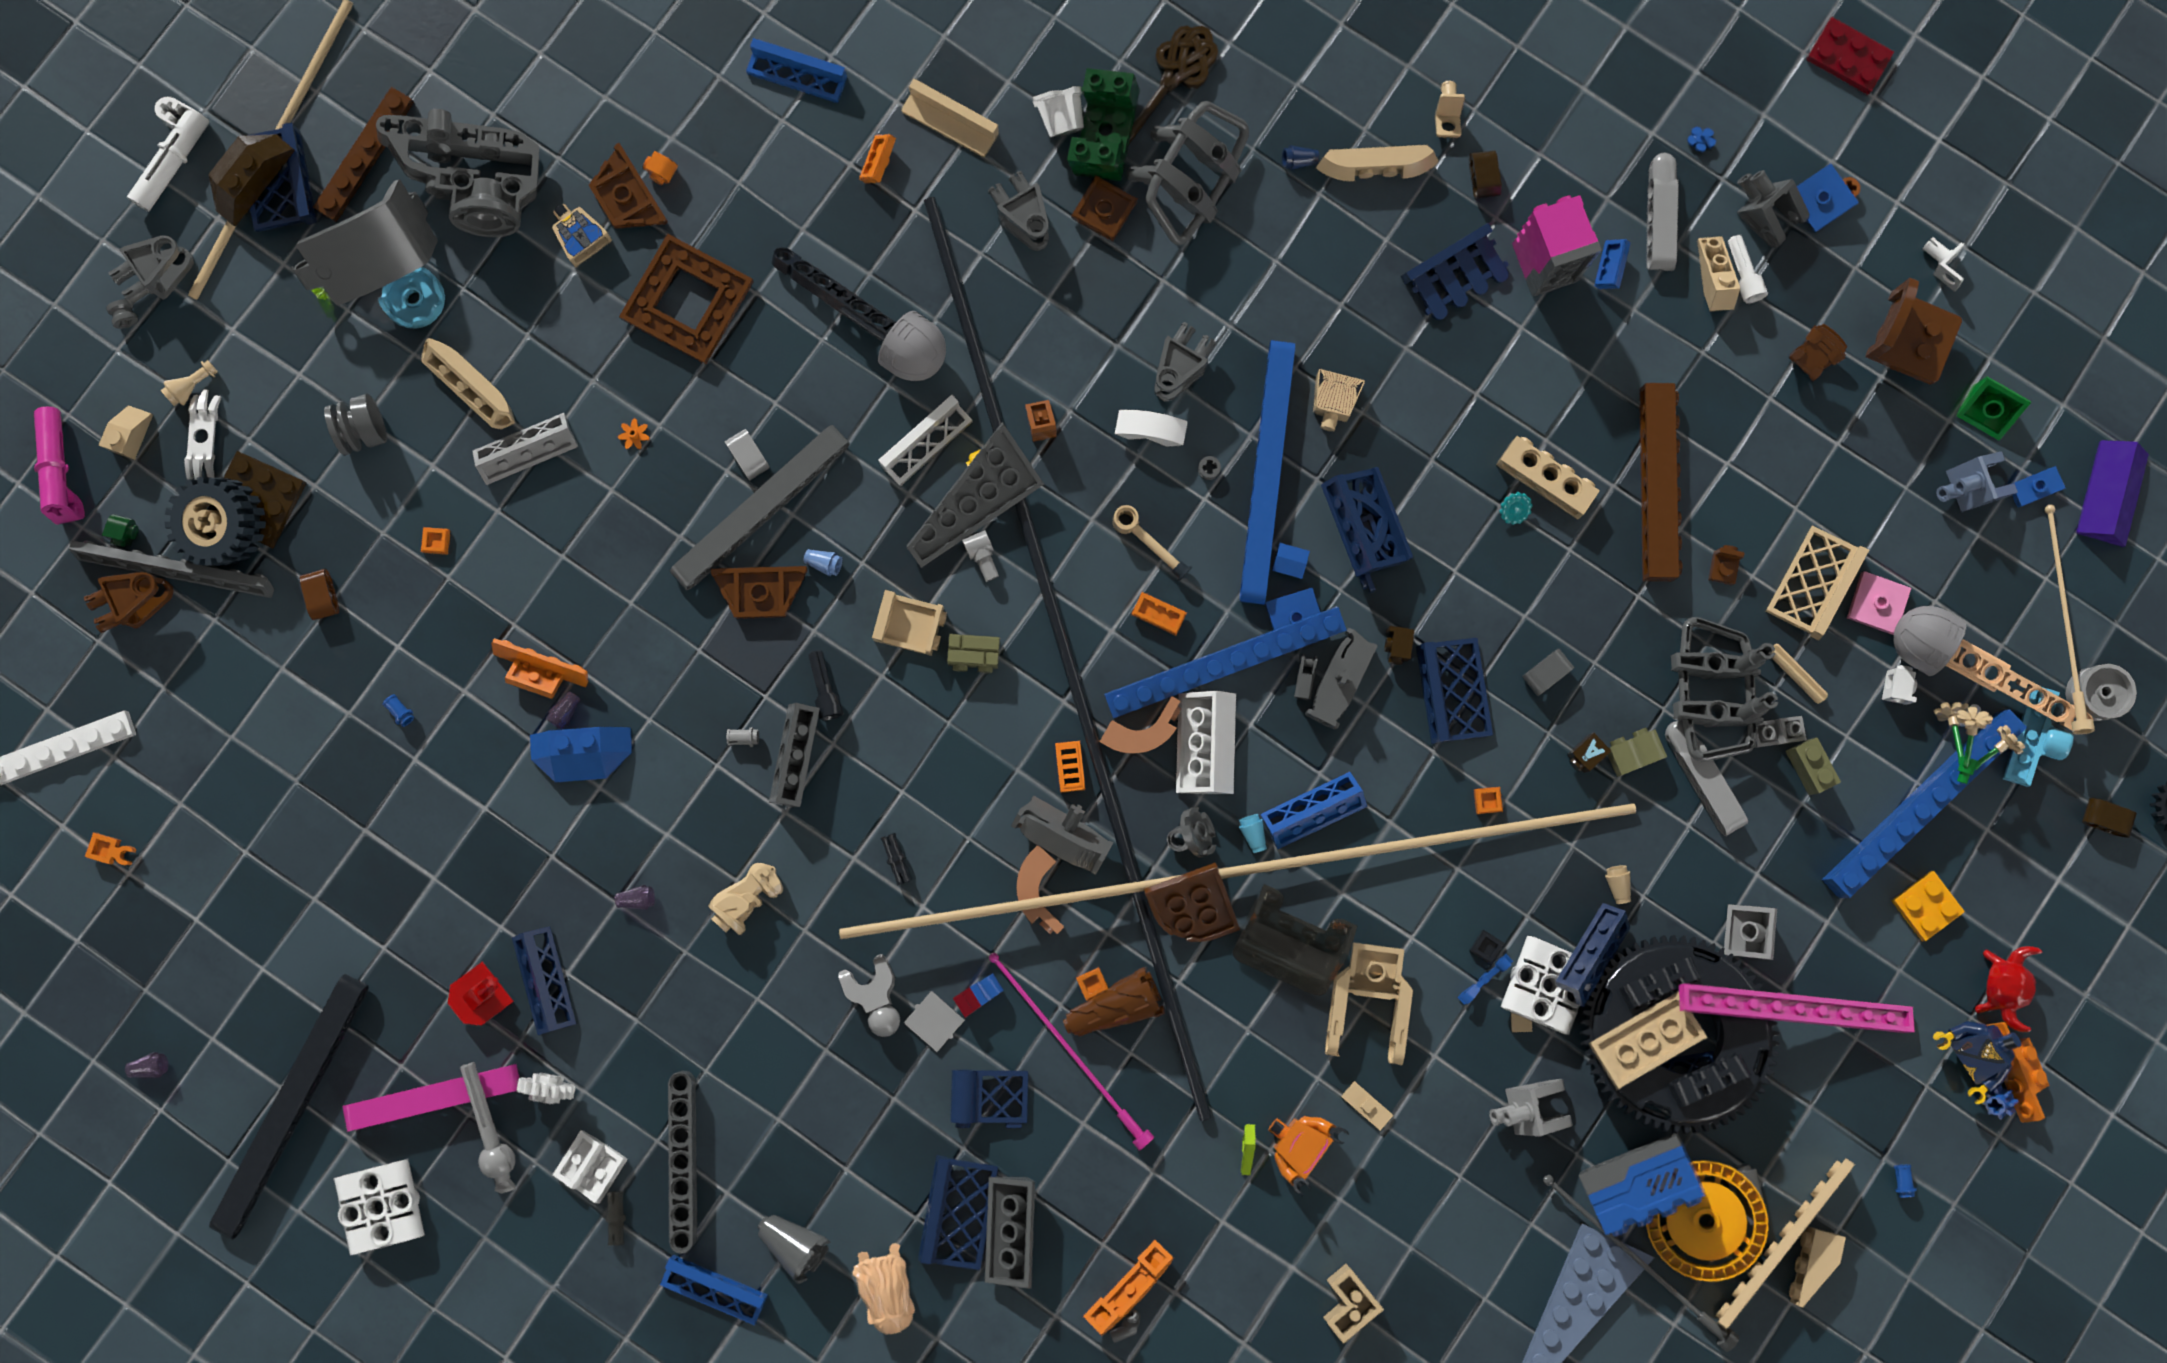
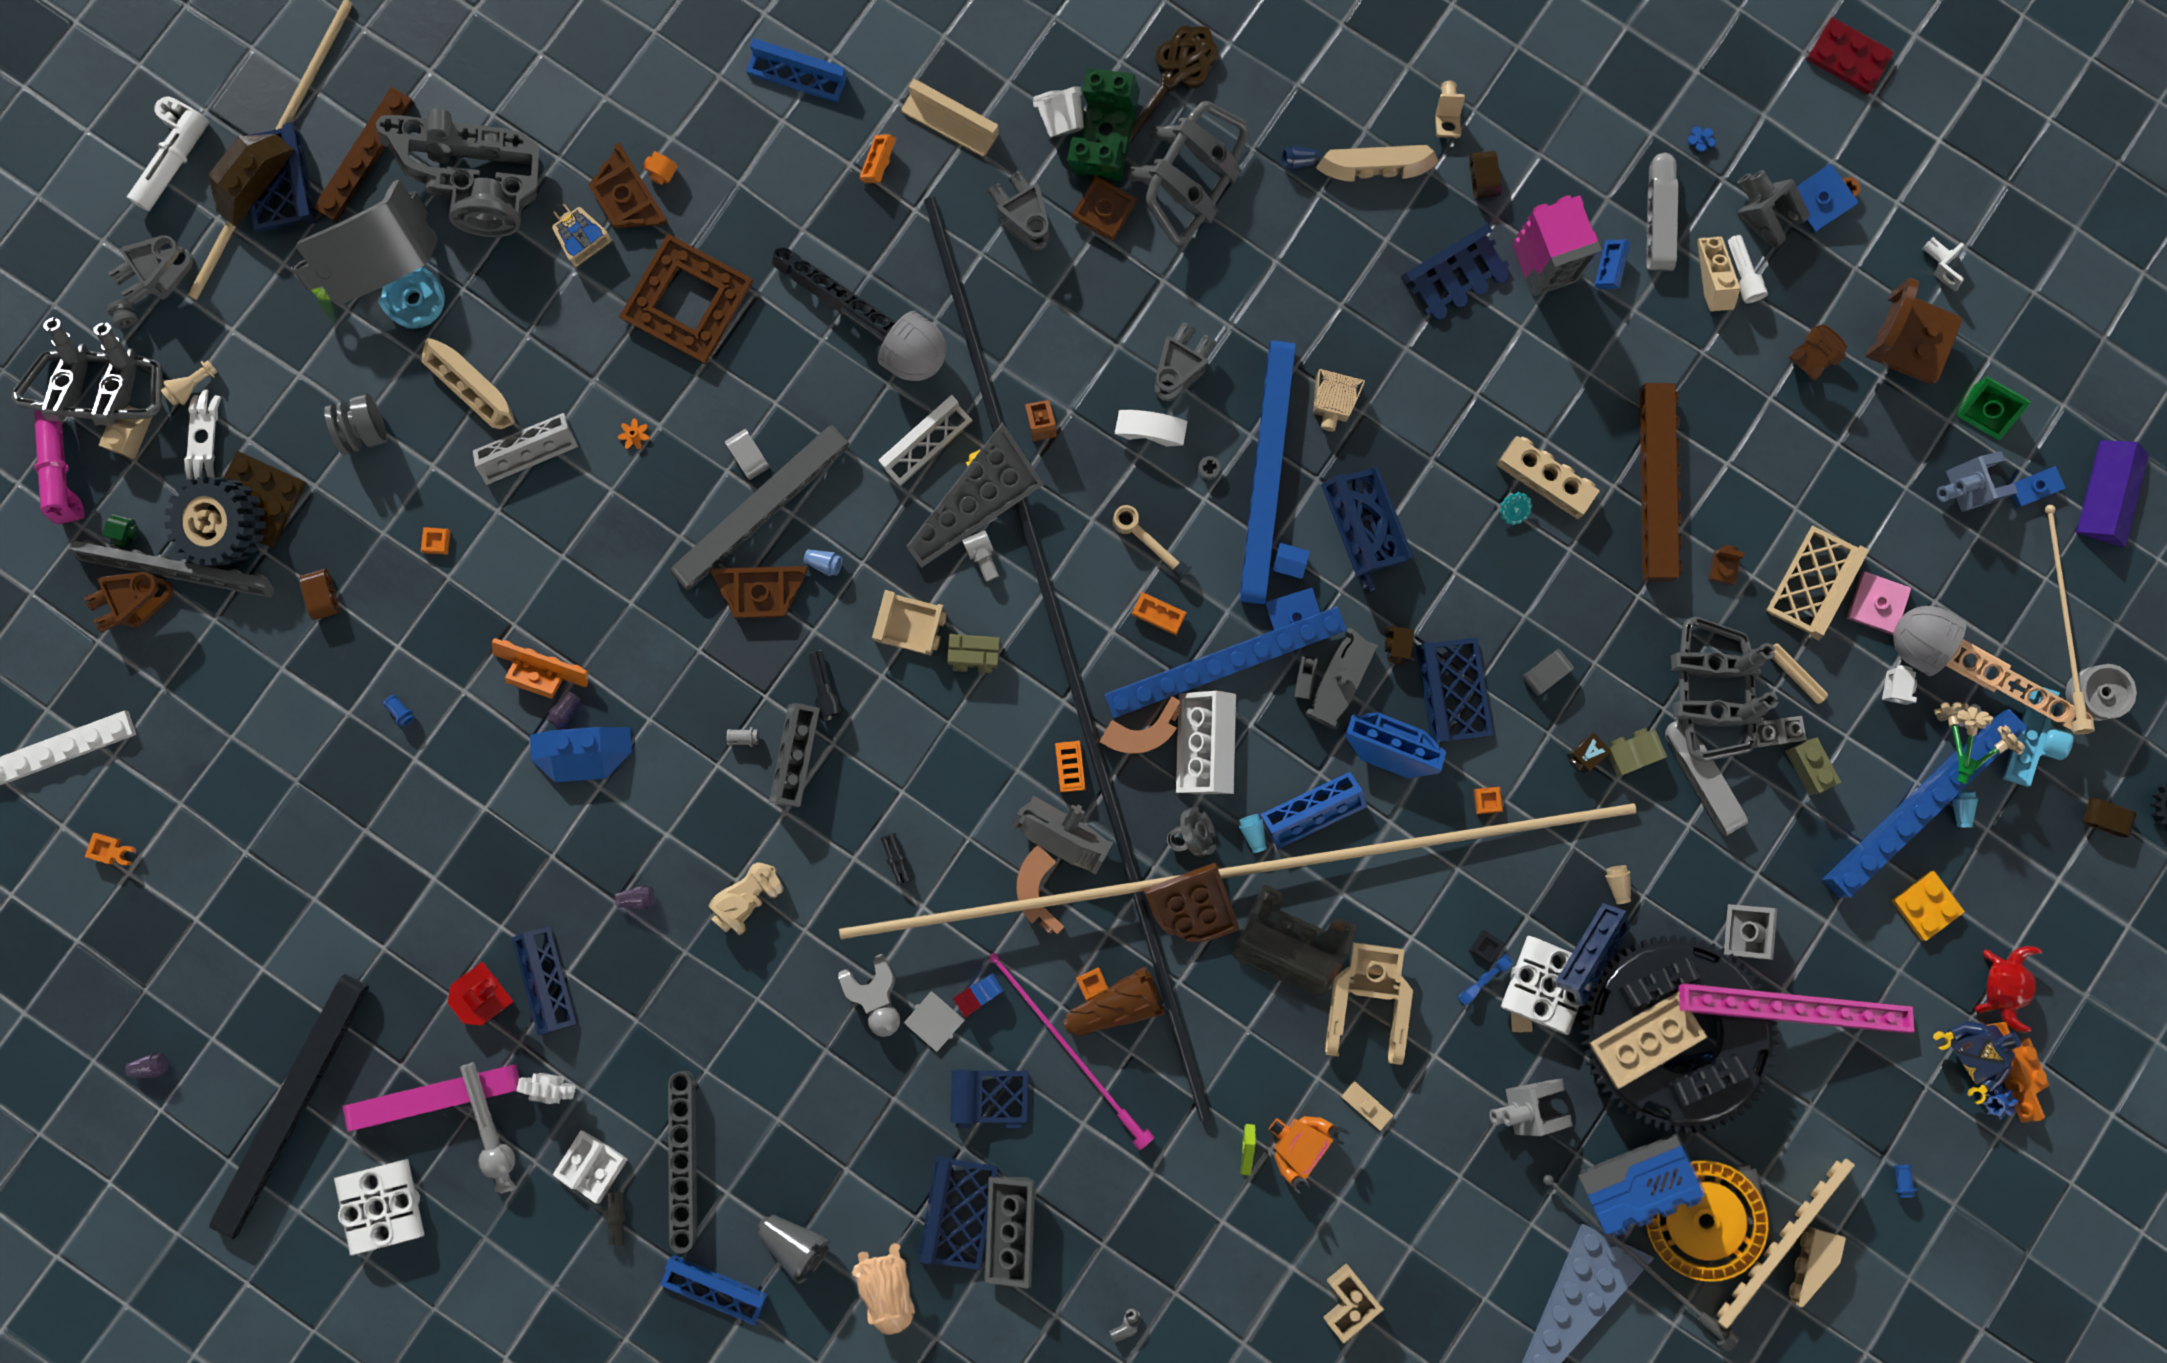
orange slope [1083,1240,1174,1335] -> none
none -> dark grey piece [11,318,163,427]
none -> blue wedge [1345,712,1446,778]
none -> medium azure cone [1952,791,1978,827]

